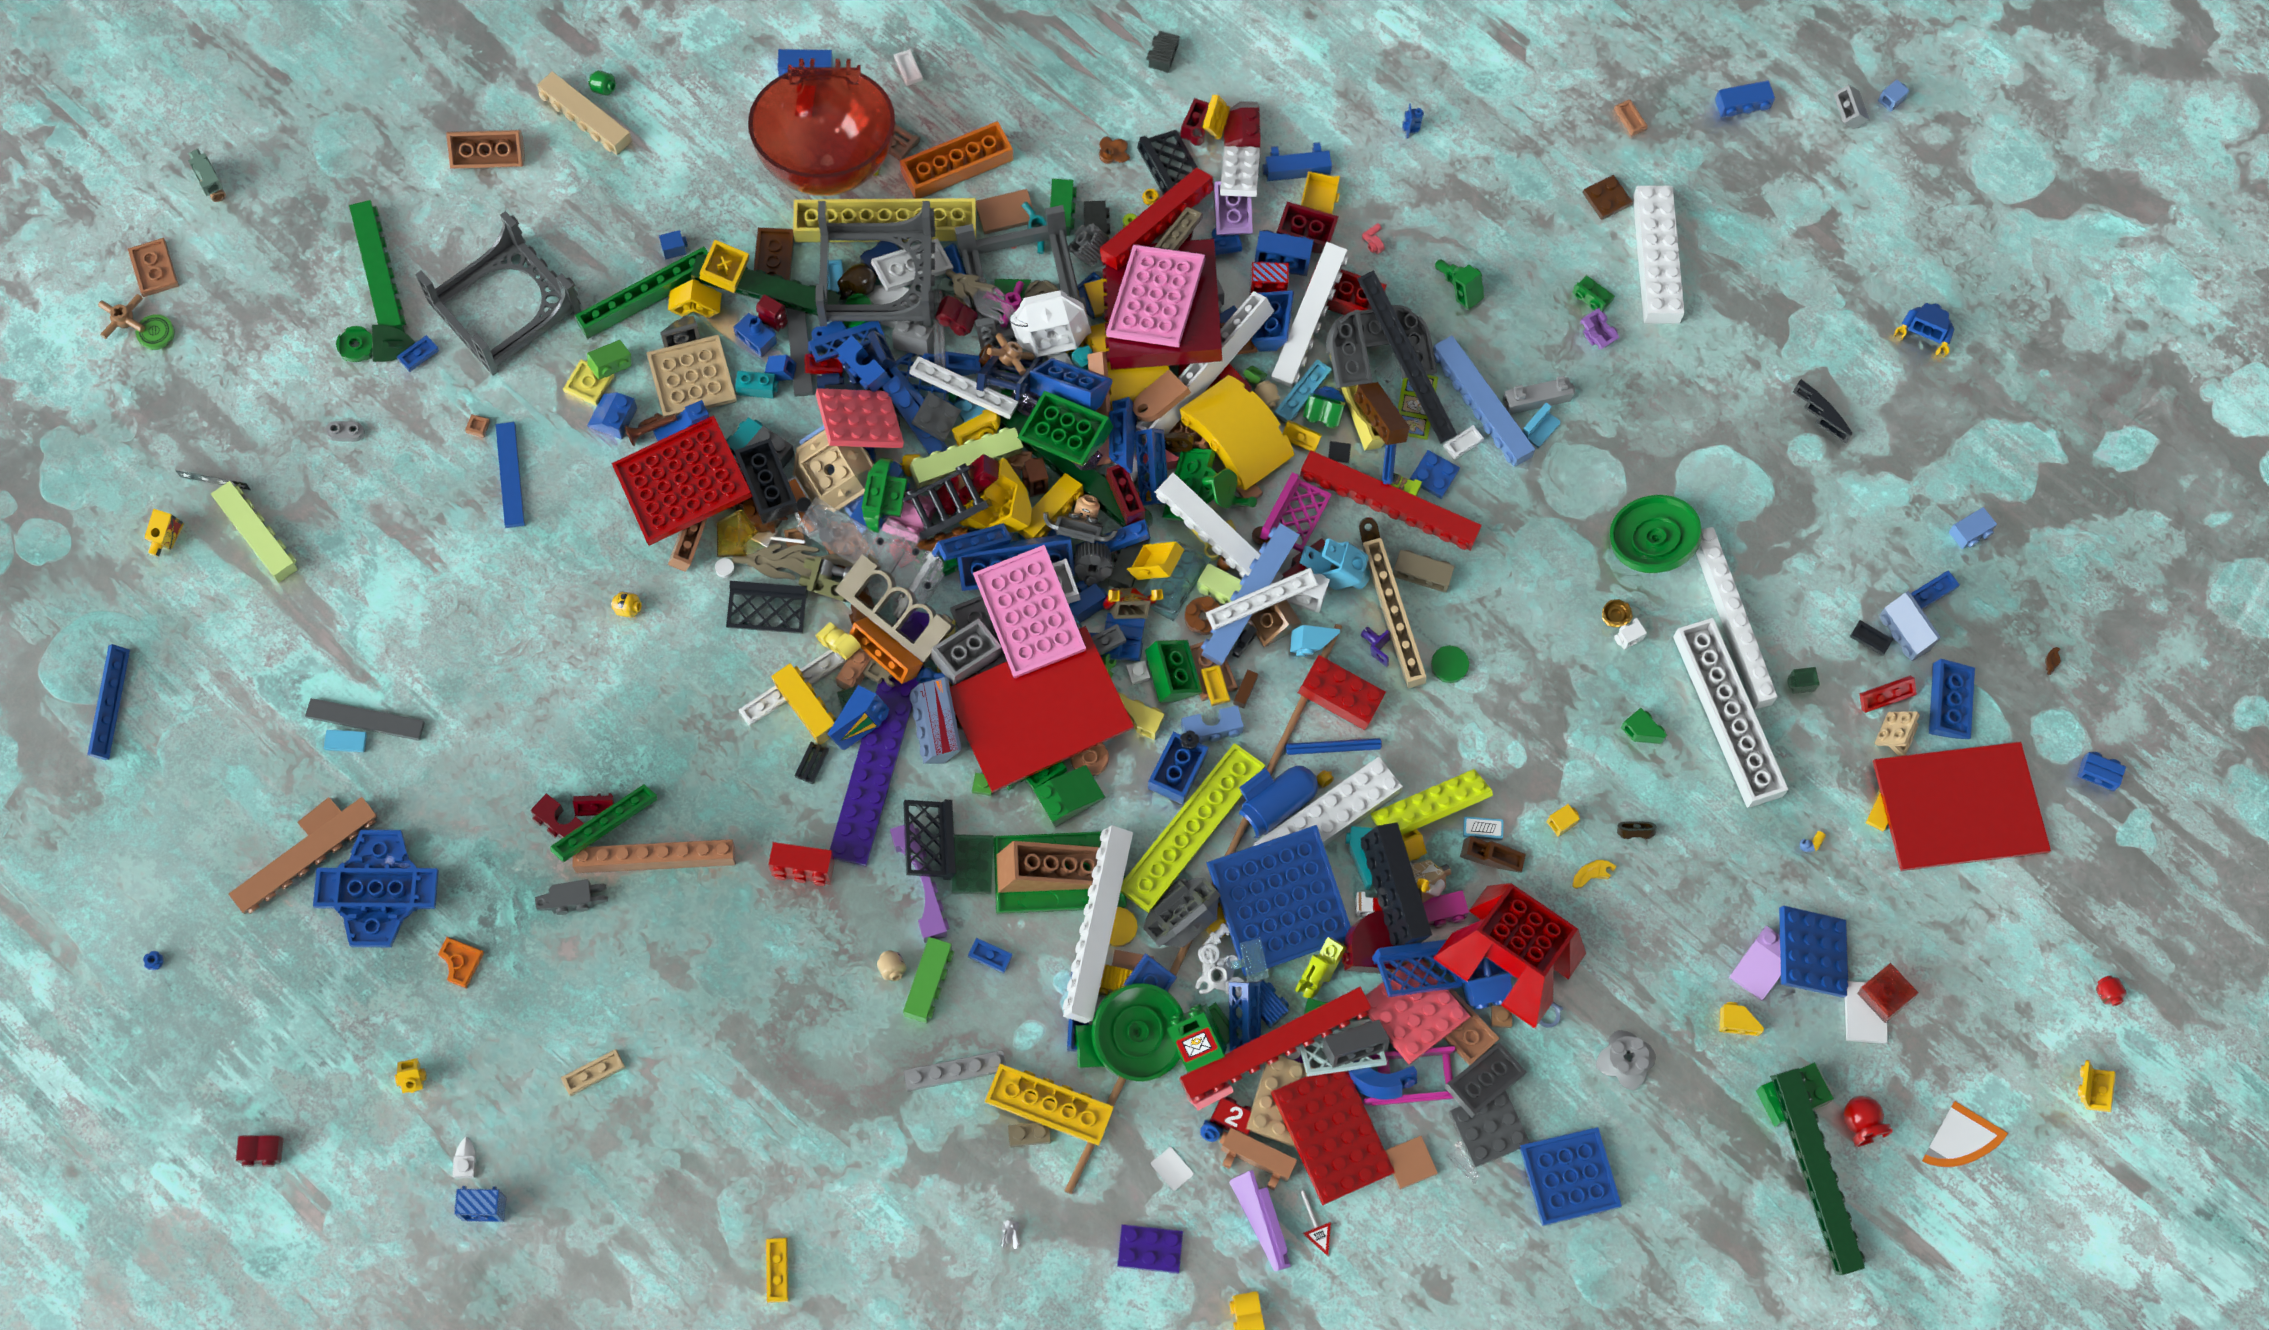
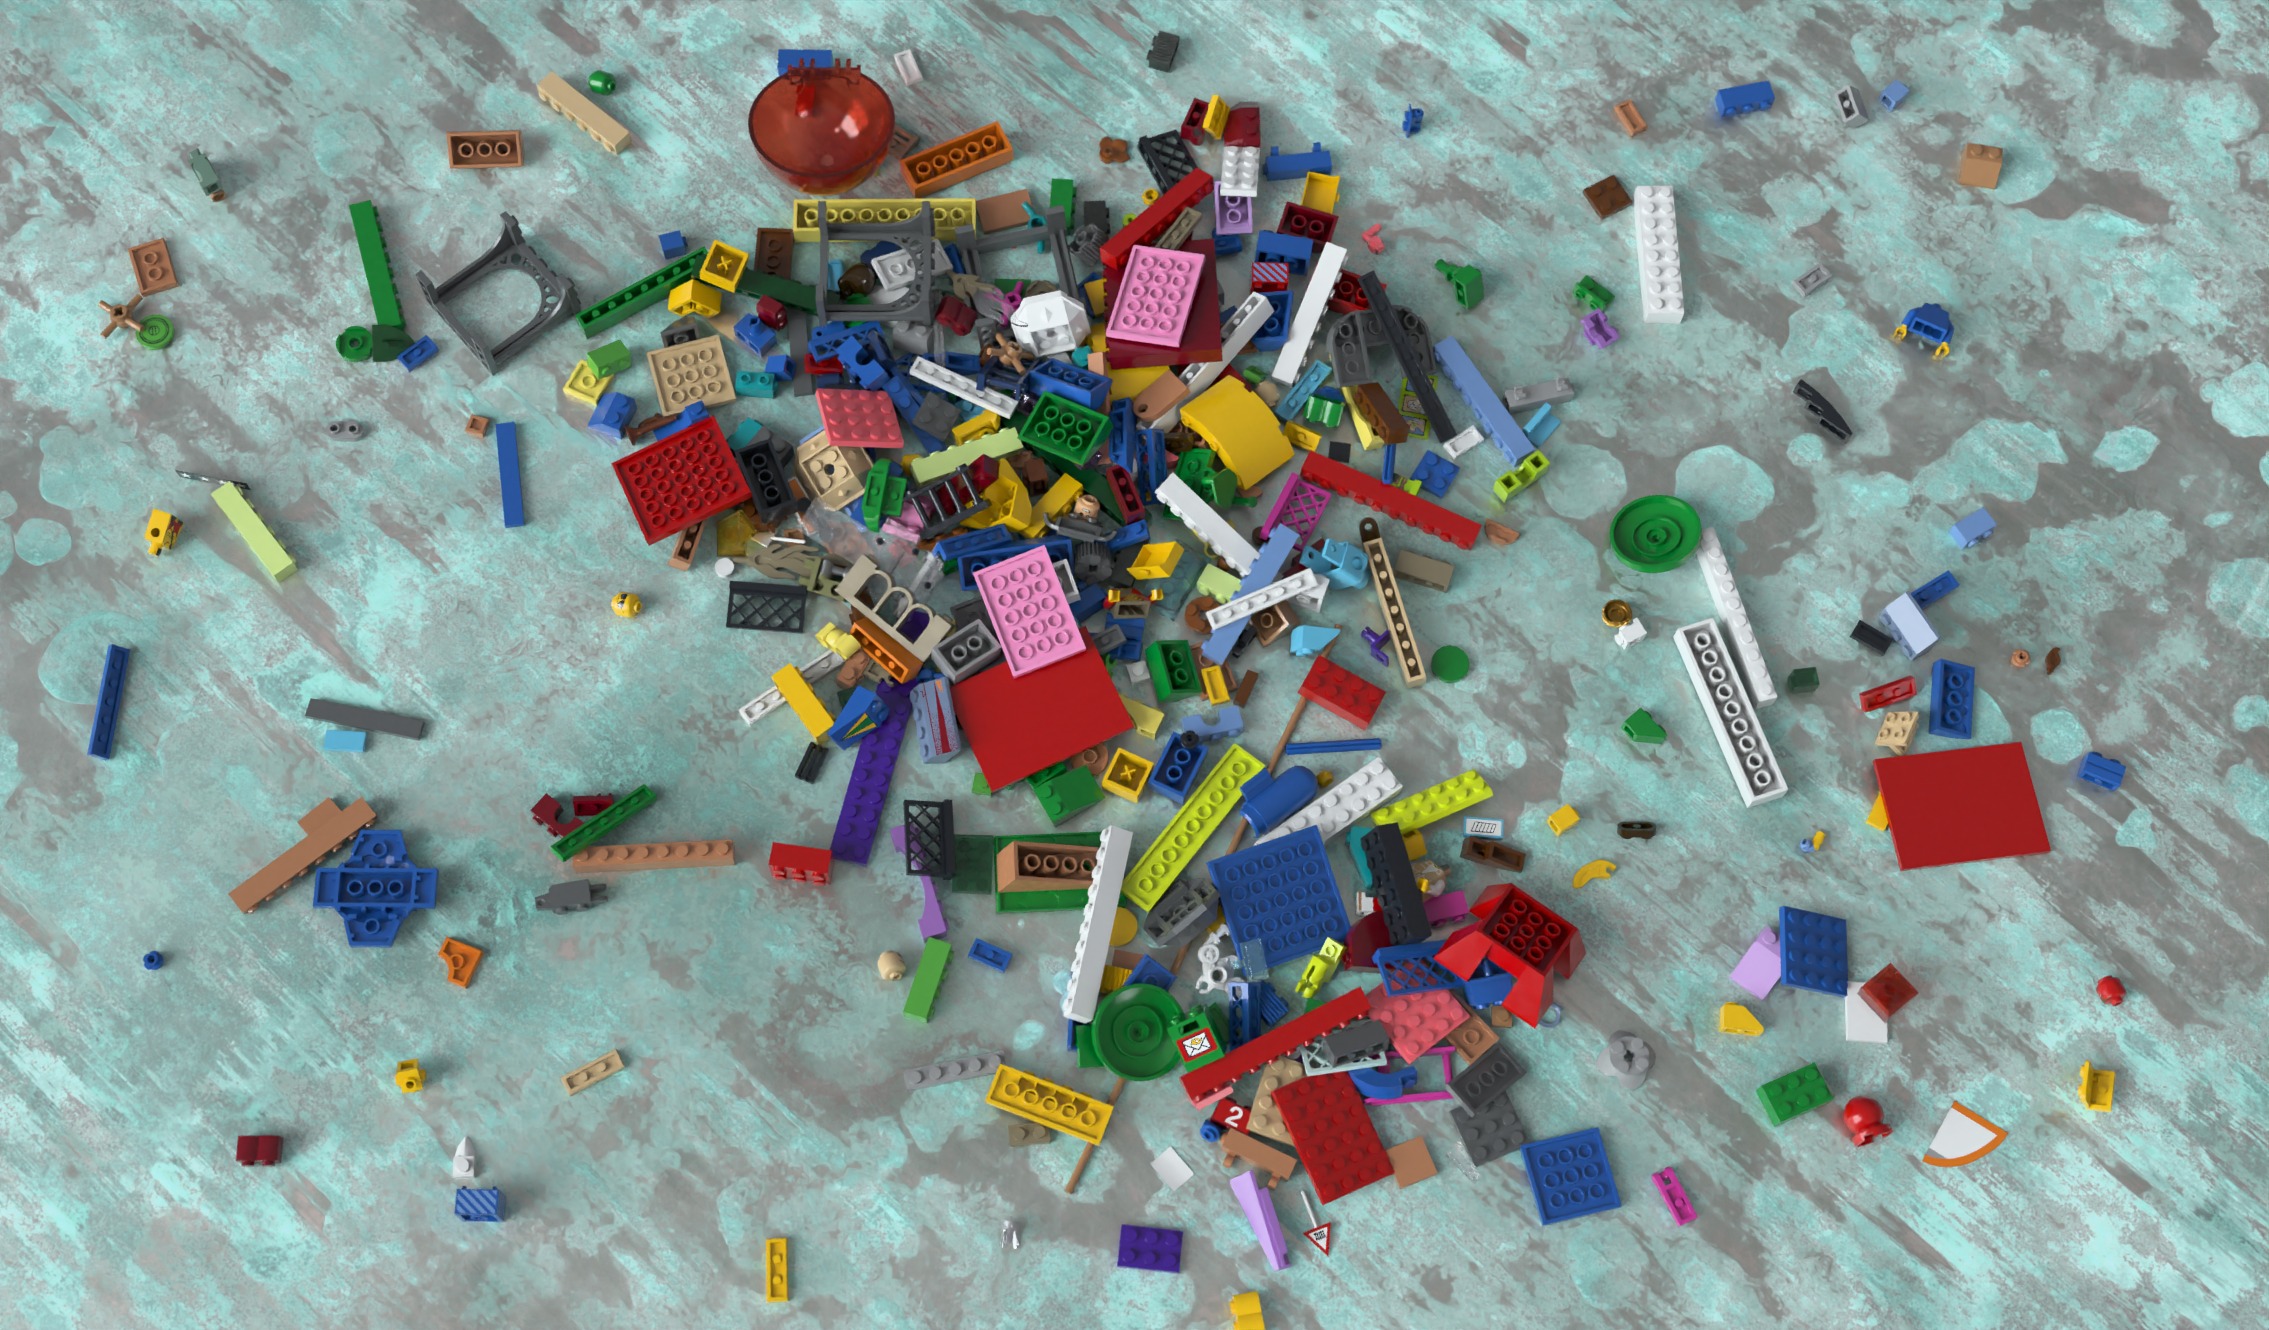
dark green brick [1770,1068,1865,1275] -> none
none -> yellow brick [1102,747,1154,804]
none -> nougat tile [1484,518,1521,545]
none -> lime arch [1493,450,1551,503]
none -> dark pink plate [1651,1166,1698,1227]
none -> light grey plate [1792,262,1832,297]
none -> medium nougat slope [1959,143,2003,189]
none -> nougat plate [2012,649,2031,667]

